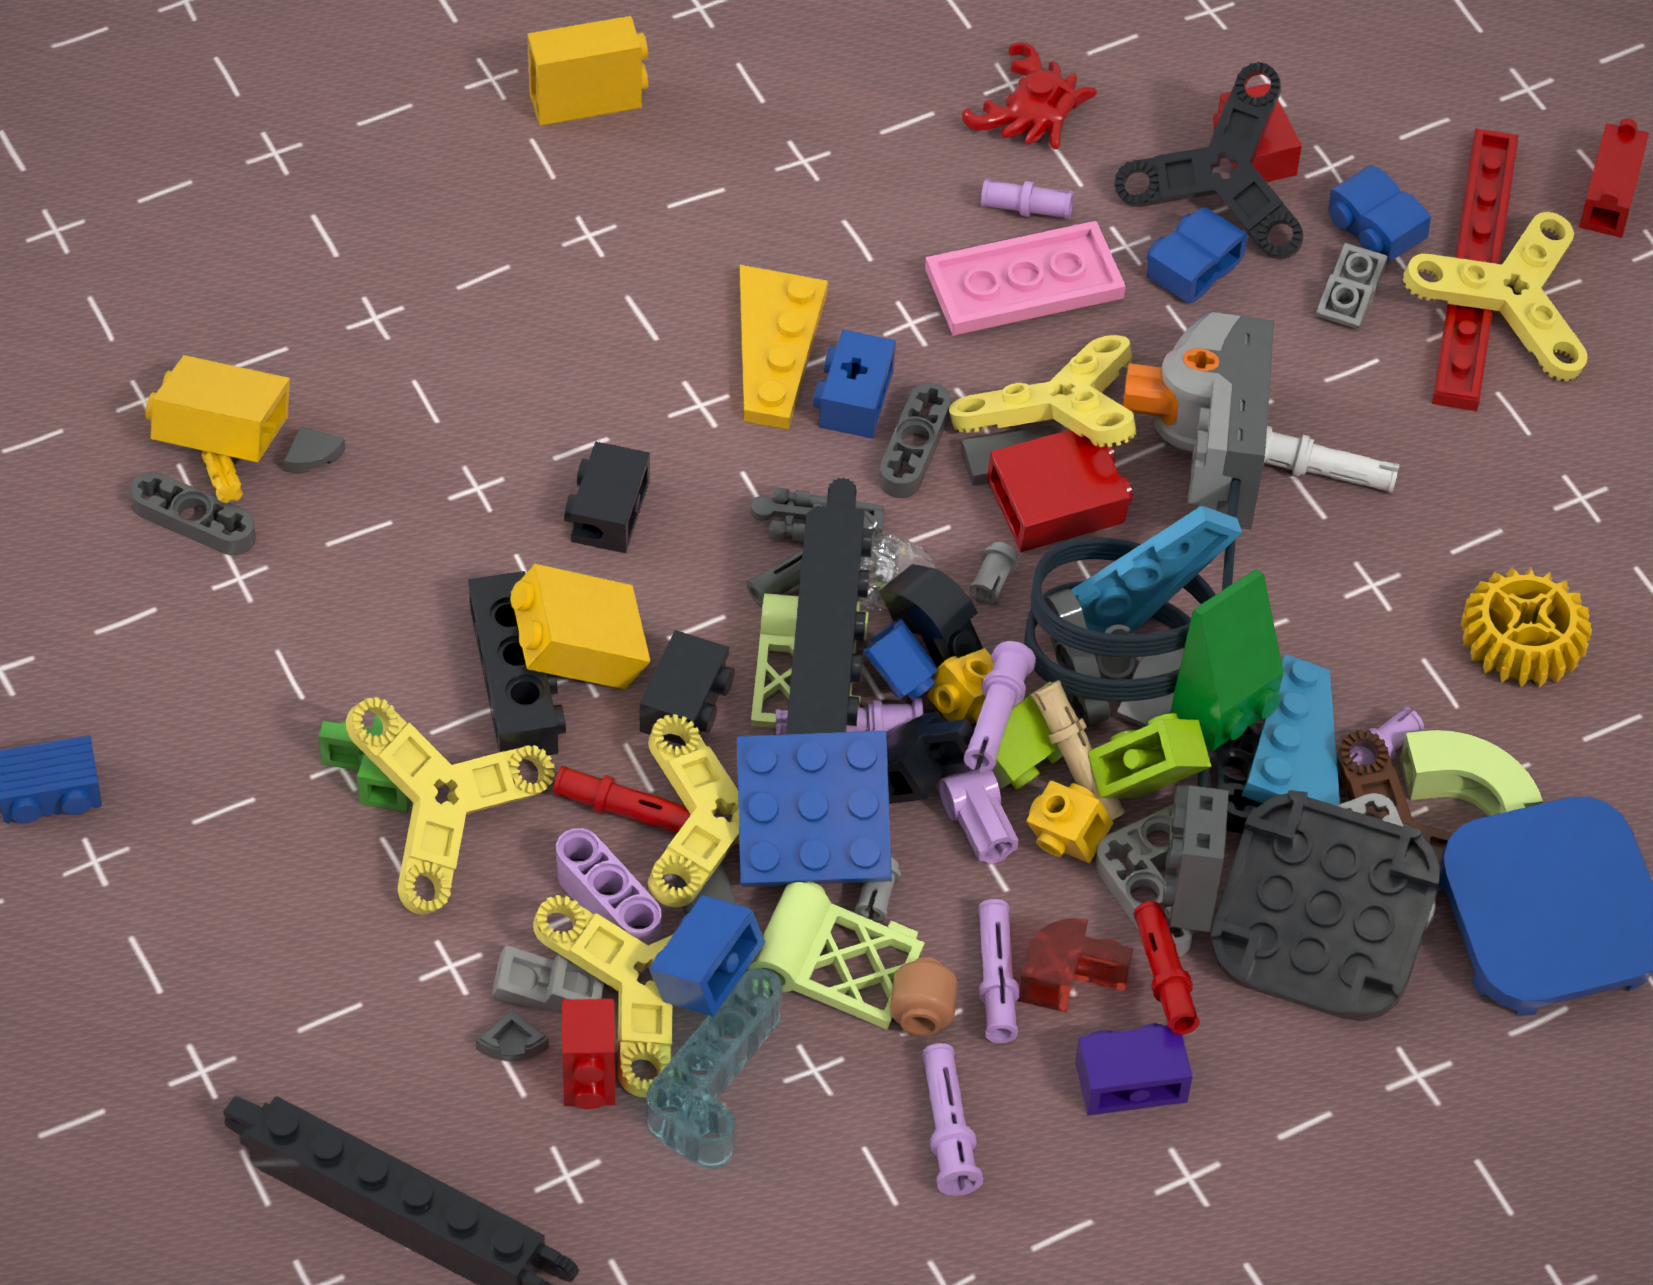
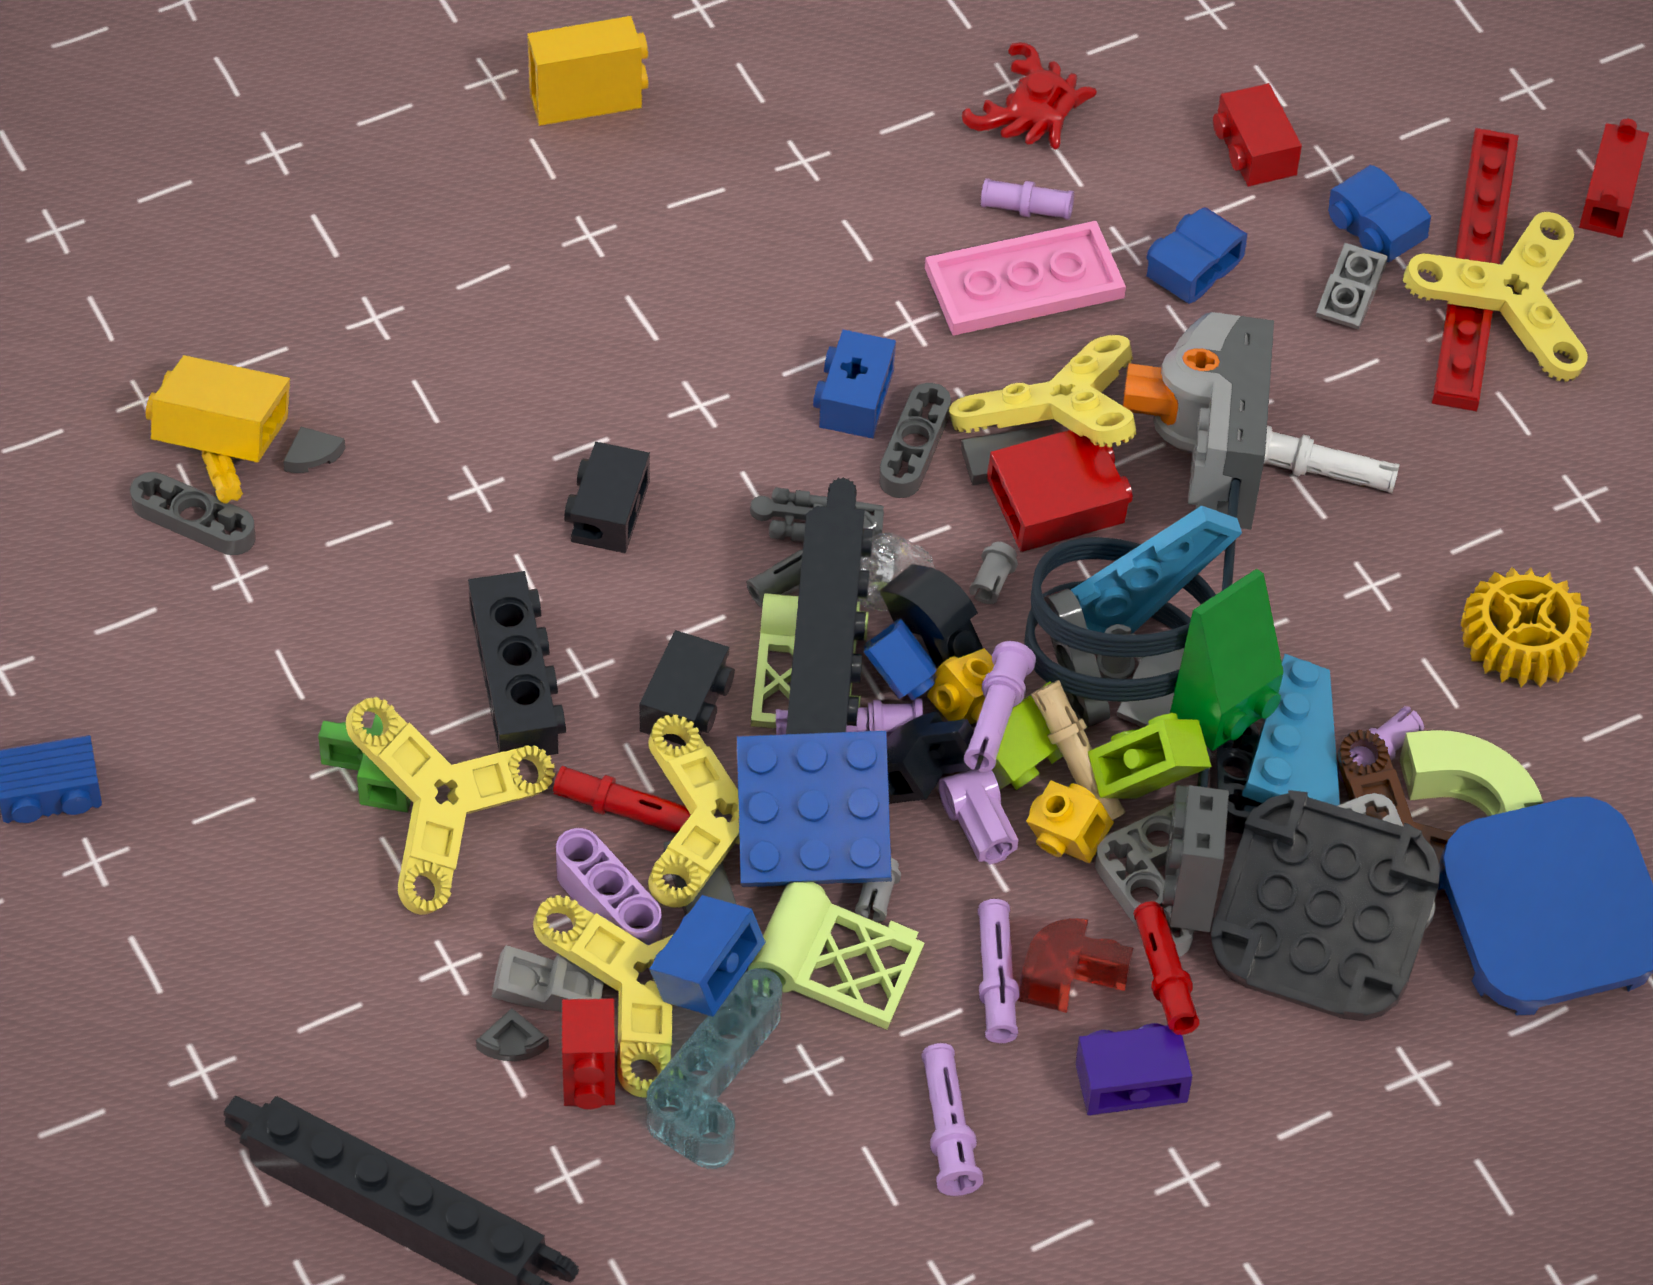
yellow brick [511,564,651,690] -> none
yellow wing [739,265,828,430] -> none
nougat head [890,957,959,1037] -> none
black piece [1114,62,1304,259] -> none

